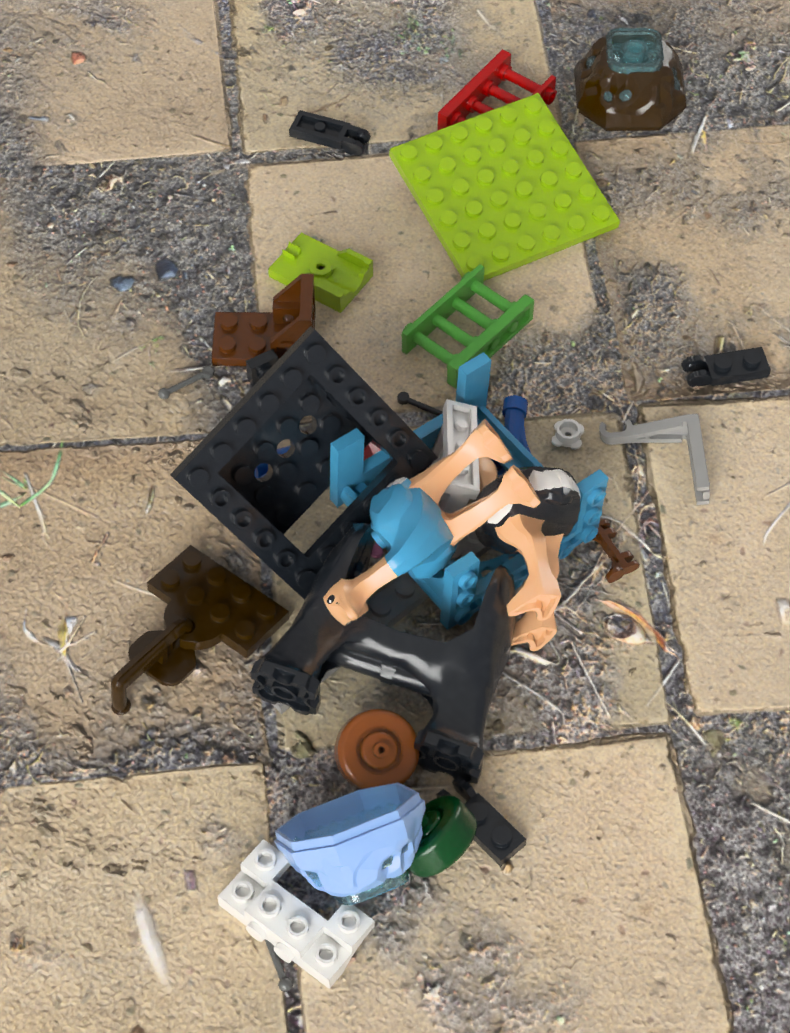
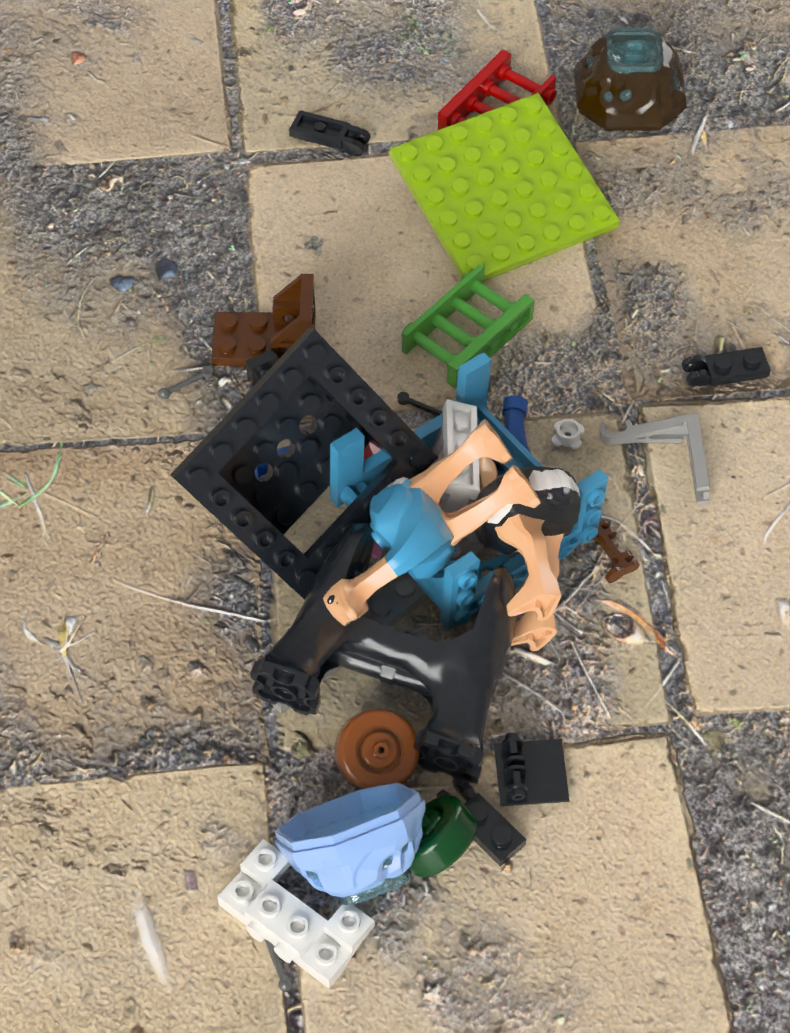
dark brown plate [111,545,289,715] -> none
lime piece [268,232,373,313] -> none
none -> black hinge [494,732,570,806]

